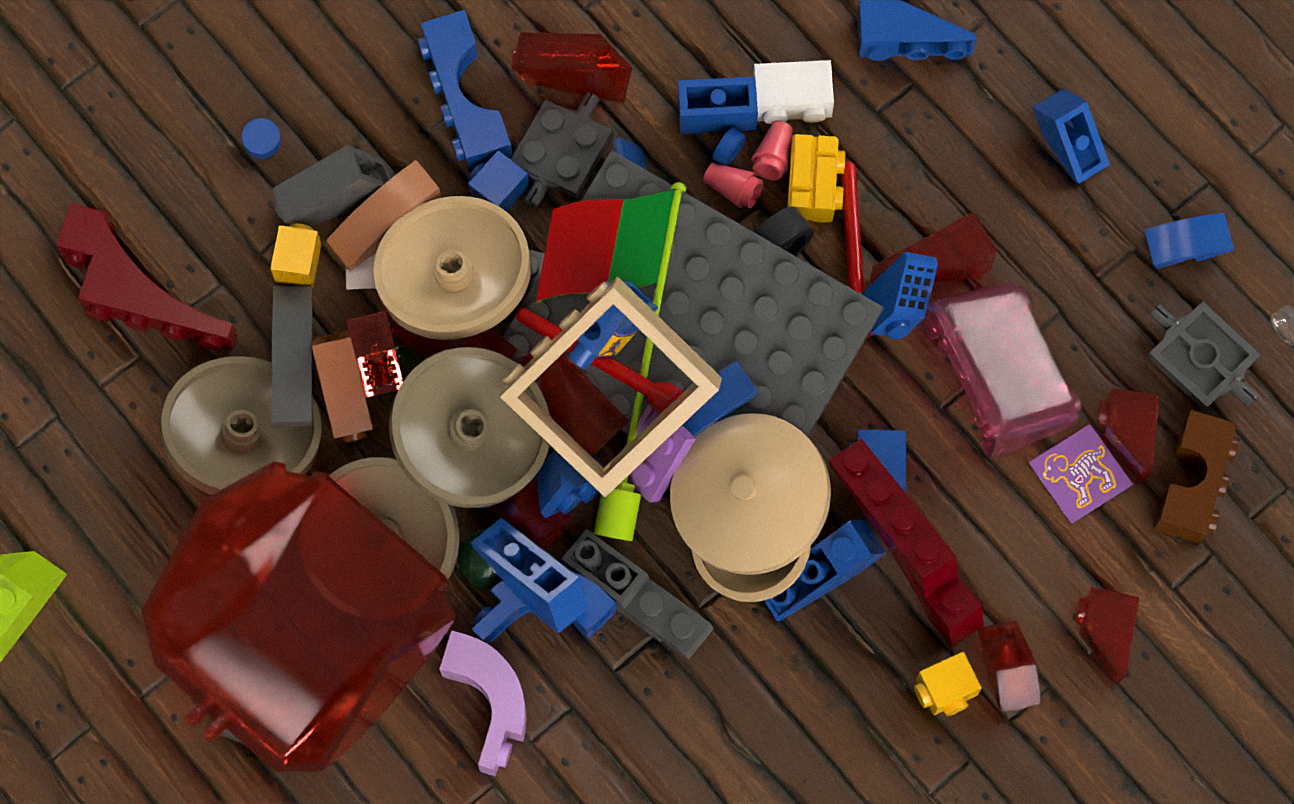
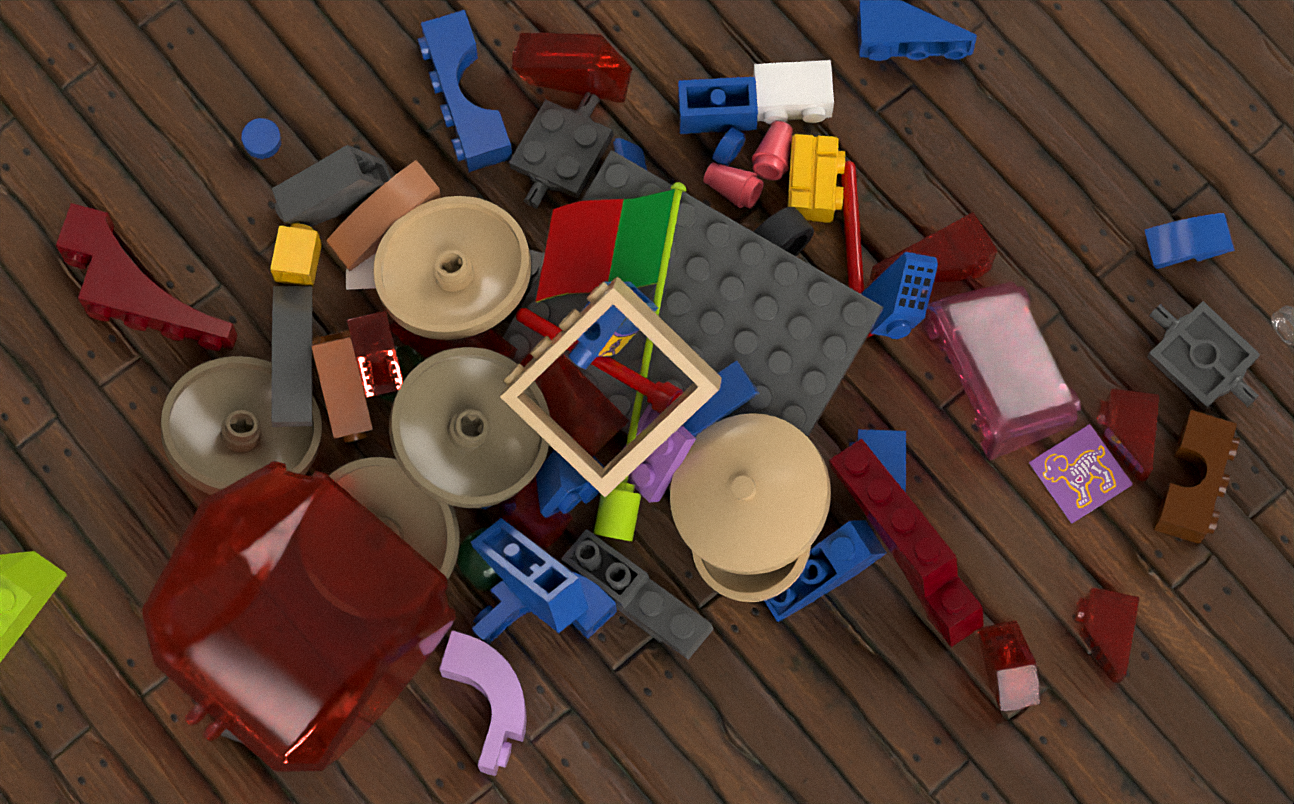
blue brick [468,150,529,212] -> none
yellow brick [914,652,981,717] -> none
blue slope [1032,88,1110,184] -> none

